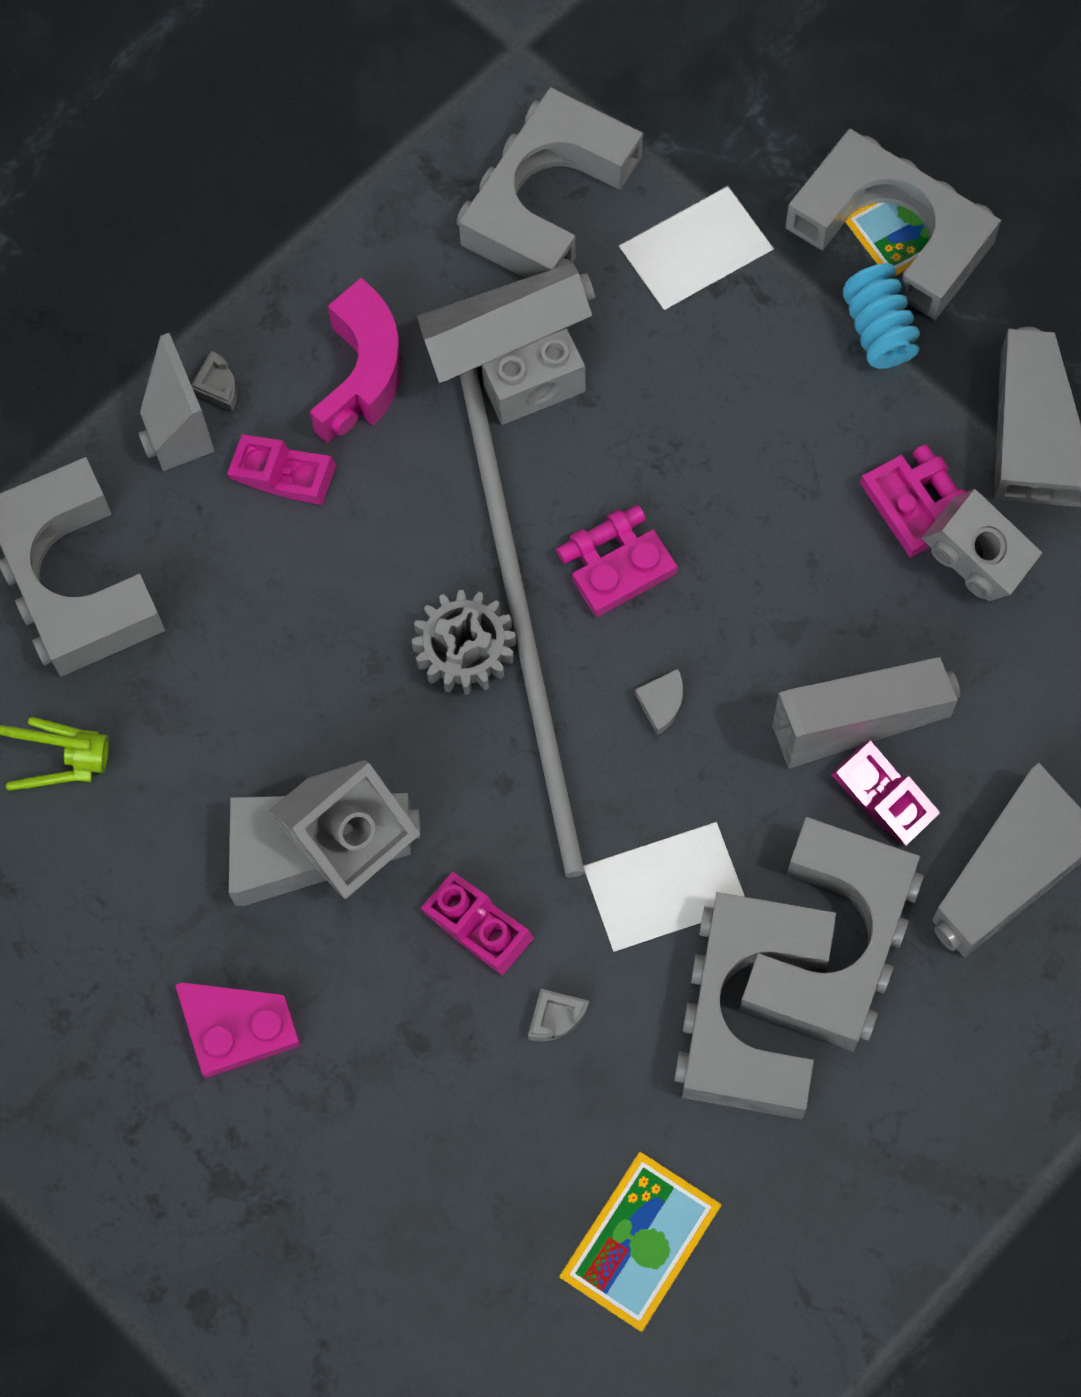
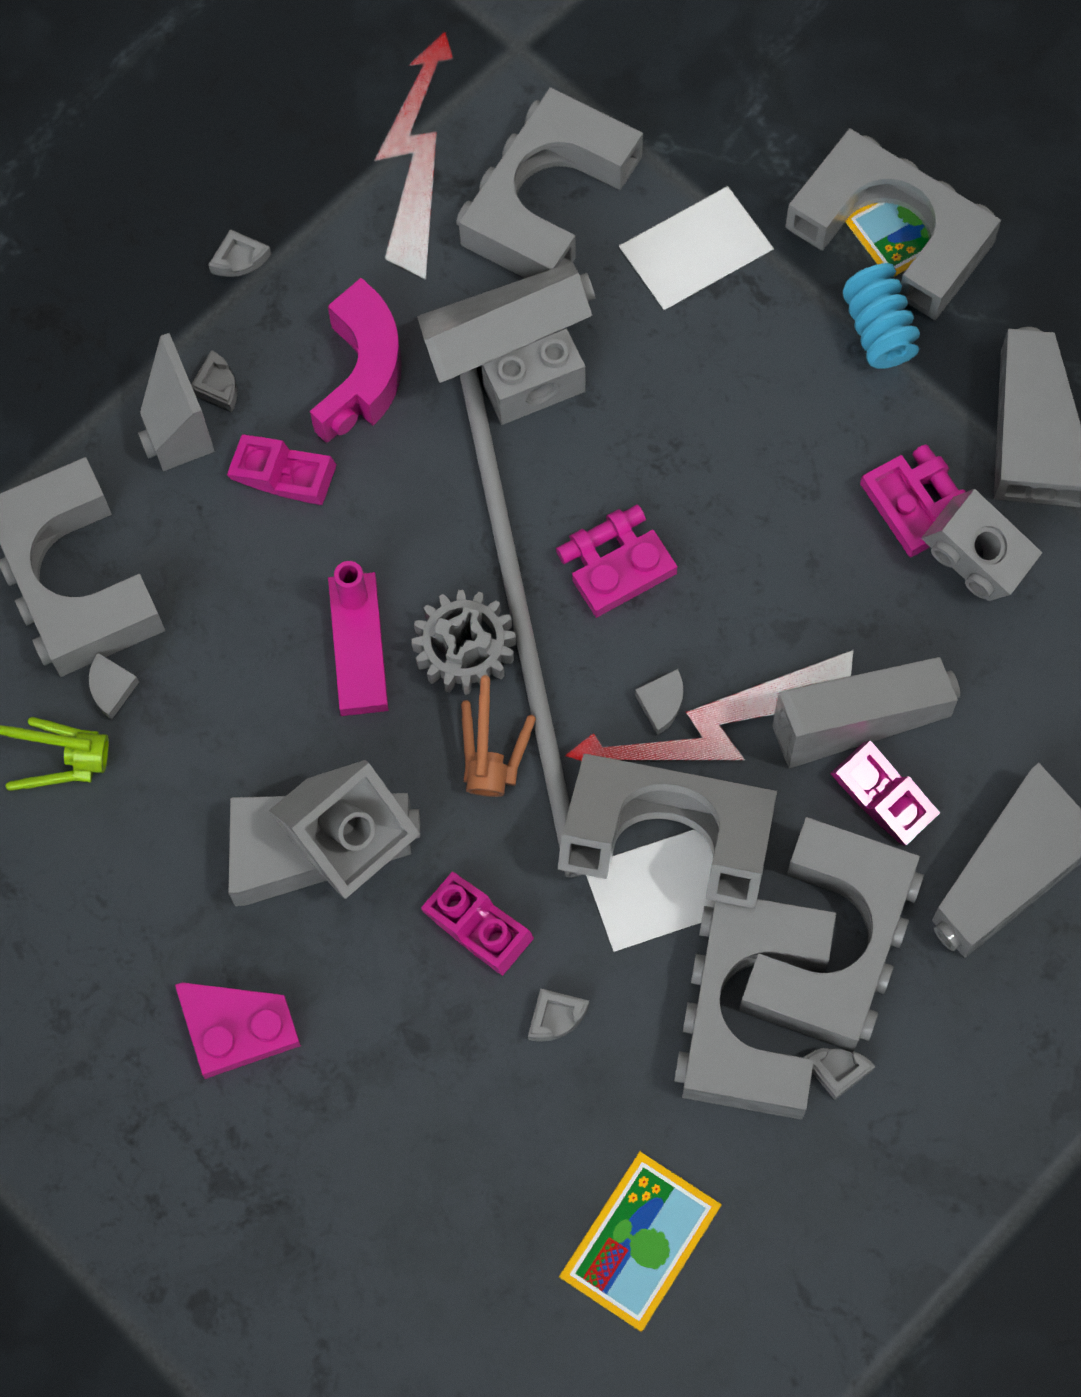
none -> light grey tile [89,653,139,720]
none -> light grey tile [209,230,271,277]
none -> dark pink piece [328,561,389,716]
none -> sticker [374,32,453,279]
none -> nougat plant [461,675,536,797]
none -> light grey arch [558,753,777,909]
none -> sticker [565,650,853,762]
none -> light grey tile [804,1048,875,1100]

